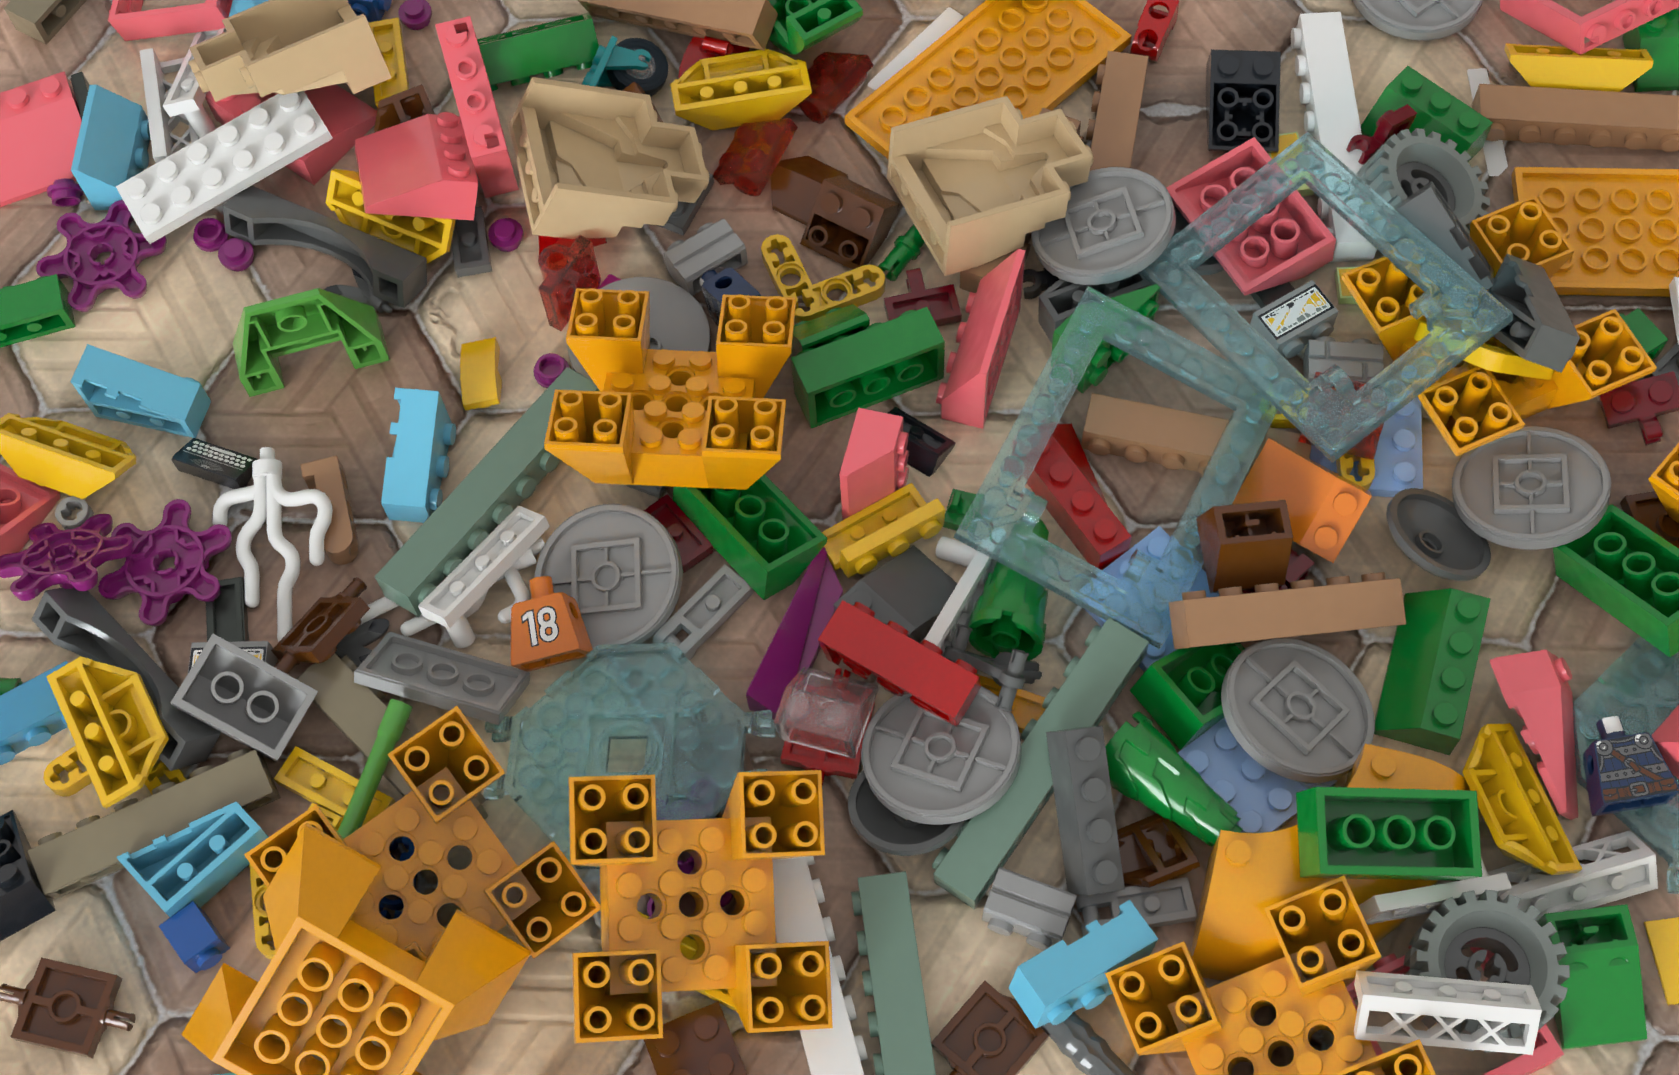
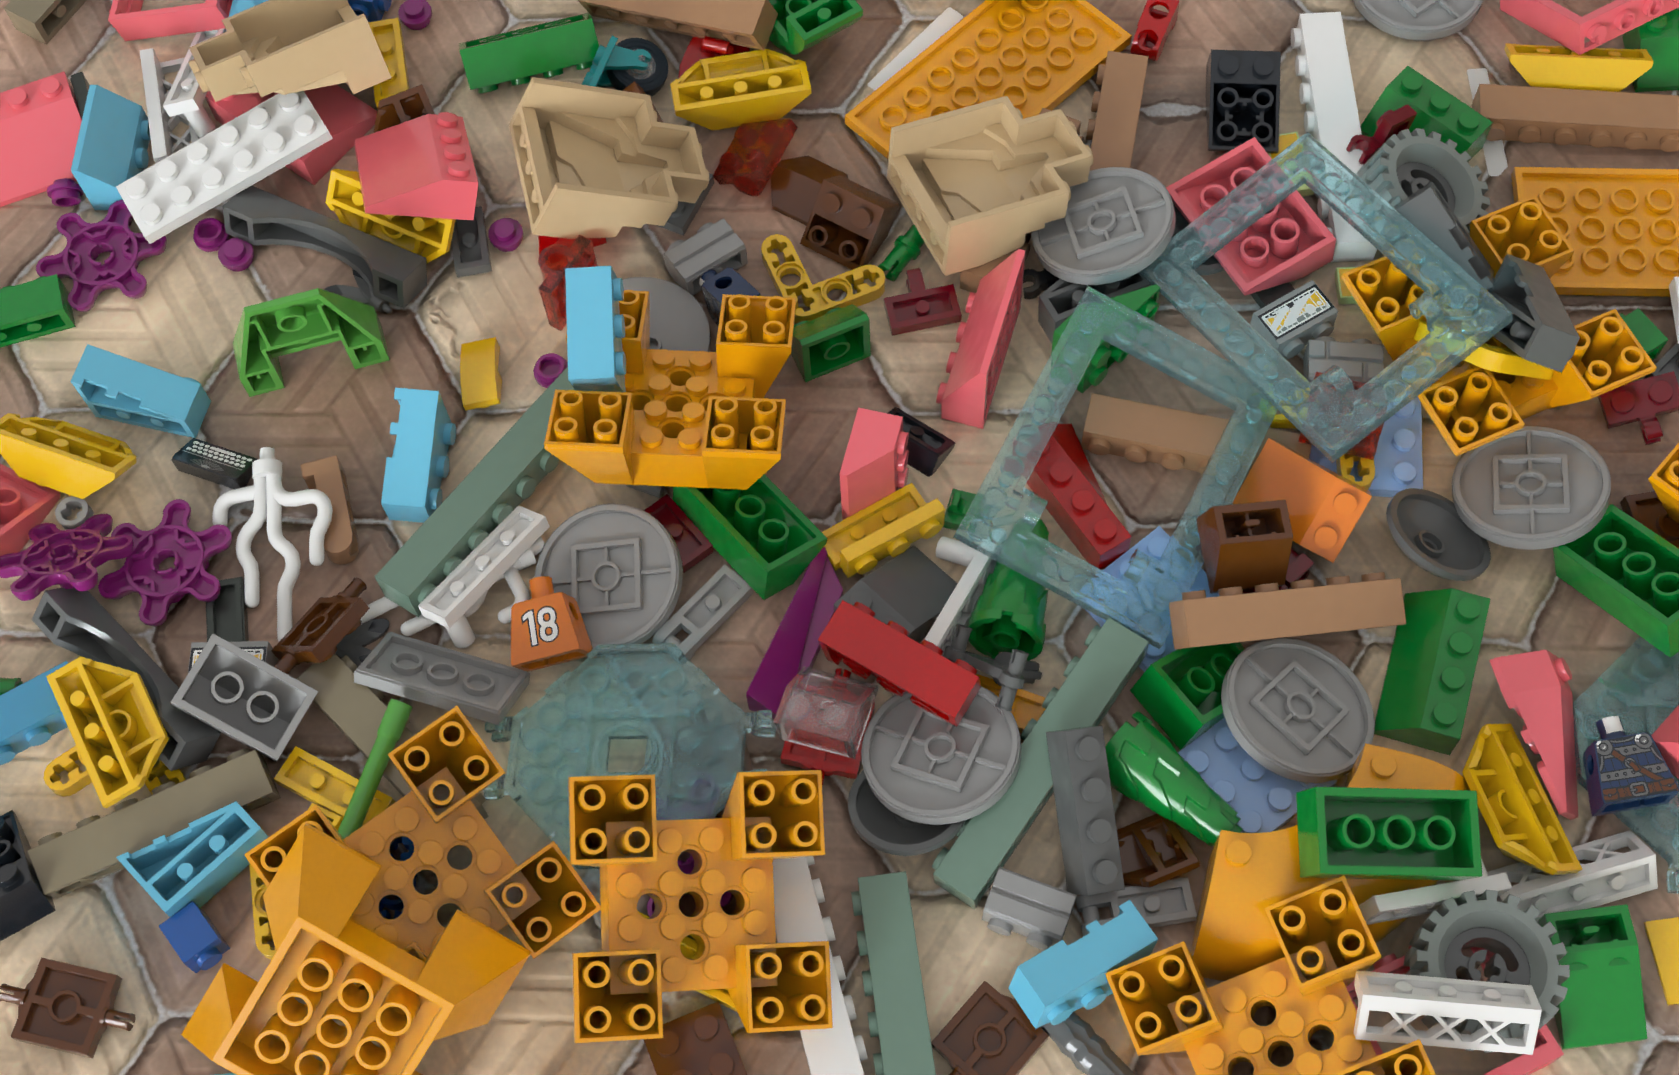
coral window [435,16,519,198] -> none
green brick [791,307,945,429] -> none
clear red plate [797,52,874,124] -> none
none -> medium azure wedge [565,265,626,392]

